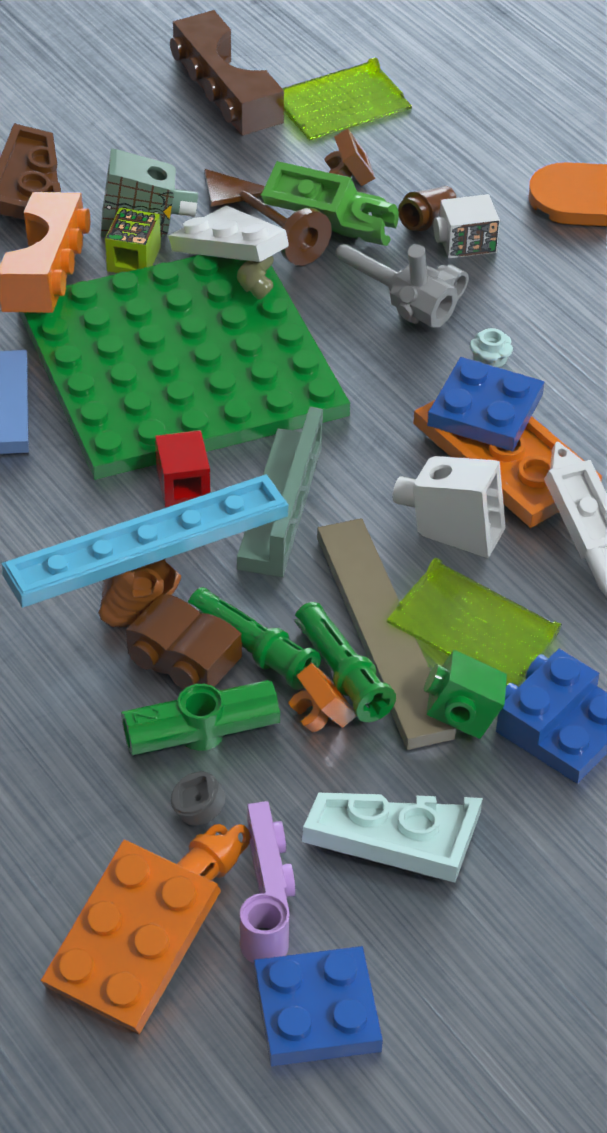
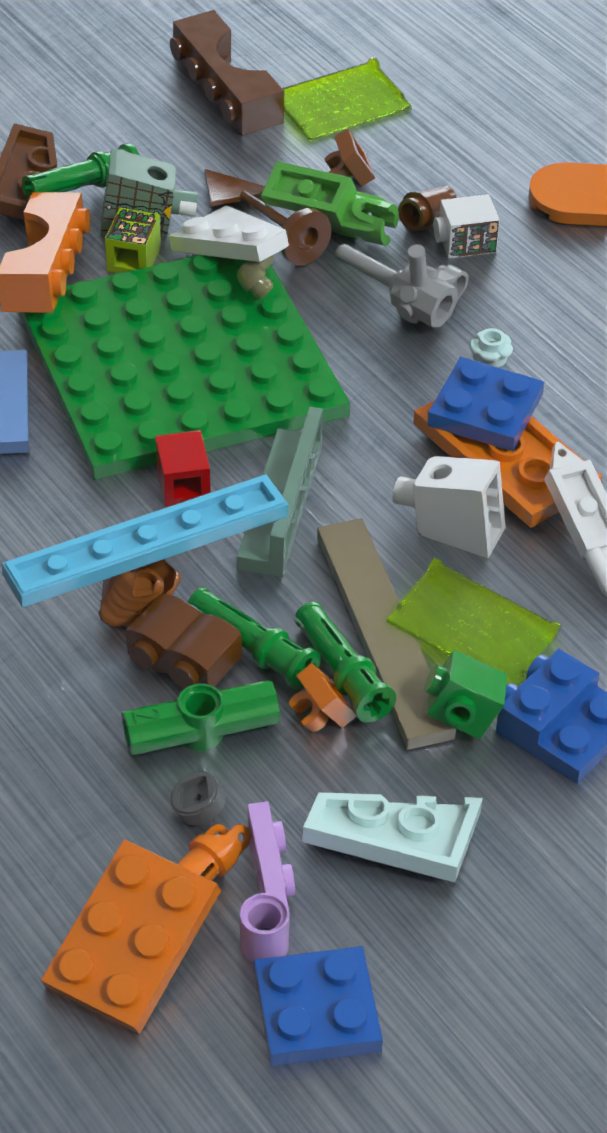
none -> green pin [21,143,139,201]

